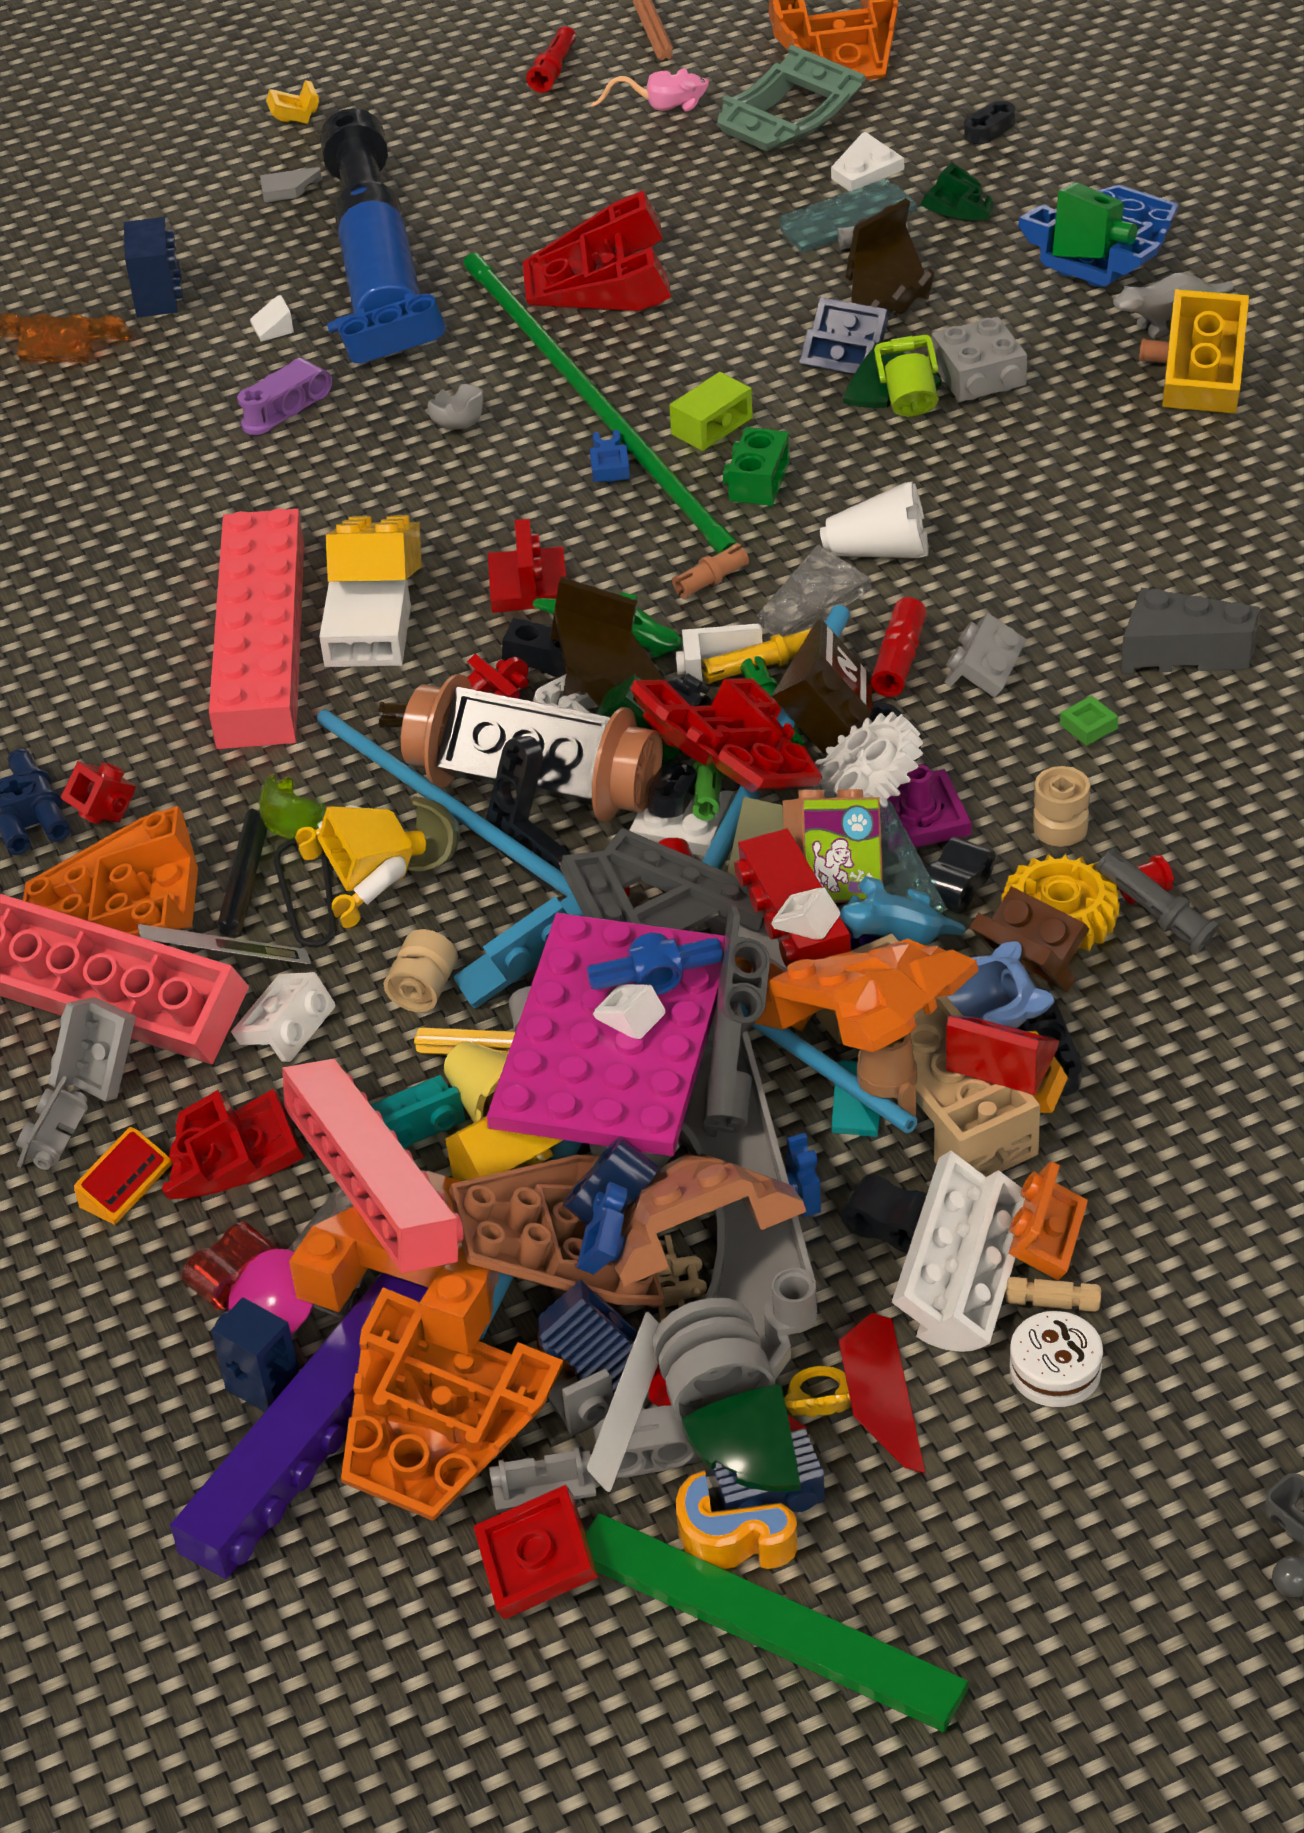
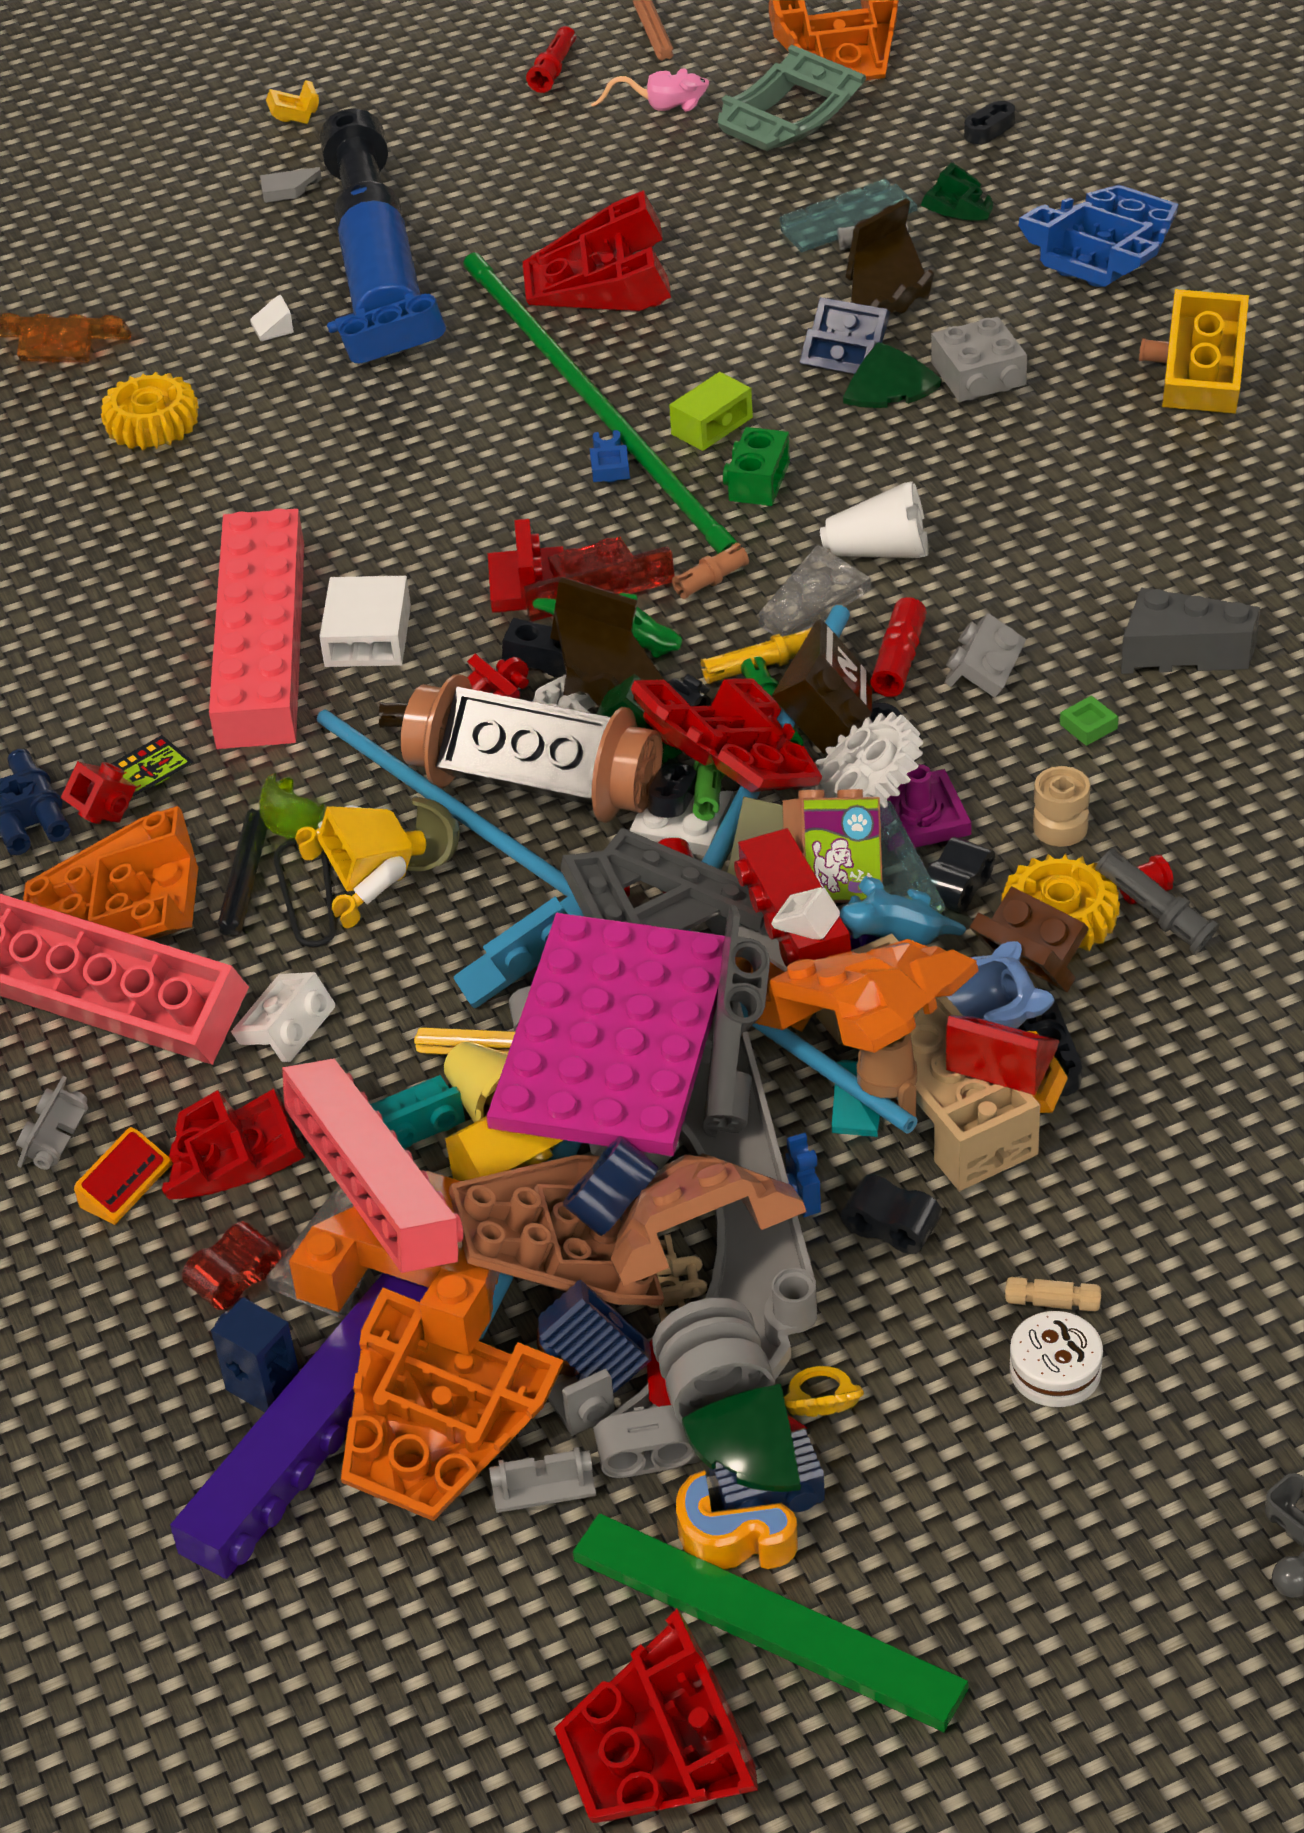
light grey bracket [48,997,136,1101] -> none
dark blue brick [124,217,183,318] -> none
light grey sticker [138,924,311,964] -> none
dark pink dish [229,1249,314,1337] -> none
medium lavender piece [237,358,332,435] -> none
yellow brick [326,515,422,582] -> none
tan wheel [383,929,458,1013] -> none
light grey hair [428,384,484,430] -> none
red plate [473,1484,598,1620] -> none
black beam [486,736,571,891] -> none
blue plate [576,1182,627,1275] -> none
blue axle [587,933,723,995] -> none
white sticker [587,1312,659,1492] -> none
white slope [593,984,665,1039] -> none
white bracket [676,624,762,681] -> none
white wing [831,132,904,193] -> none
red sticker [838,1313,926,1473] -> none
lime piece [874,335,939,417] -> none
white brick [891,1151,1025,1352] -> none
orange bracket [1008,1161,1088,1281] -> none
green torso [1052,182,1138,258] -> none
light grey animal [1113,273,1234,339] -> none
none -> yellow gear [101,372,199,451]
none -> piece [111,735,194,797]
none -> clear red bracket [524,537,675,621]
none -> red wedge [554,1608,758,1823]

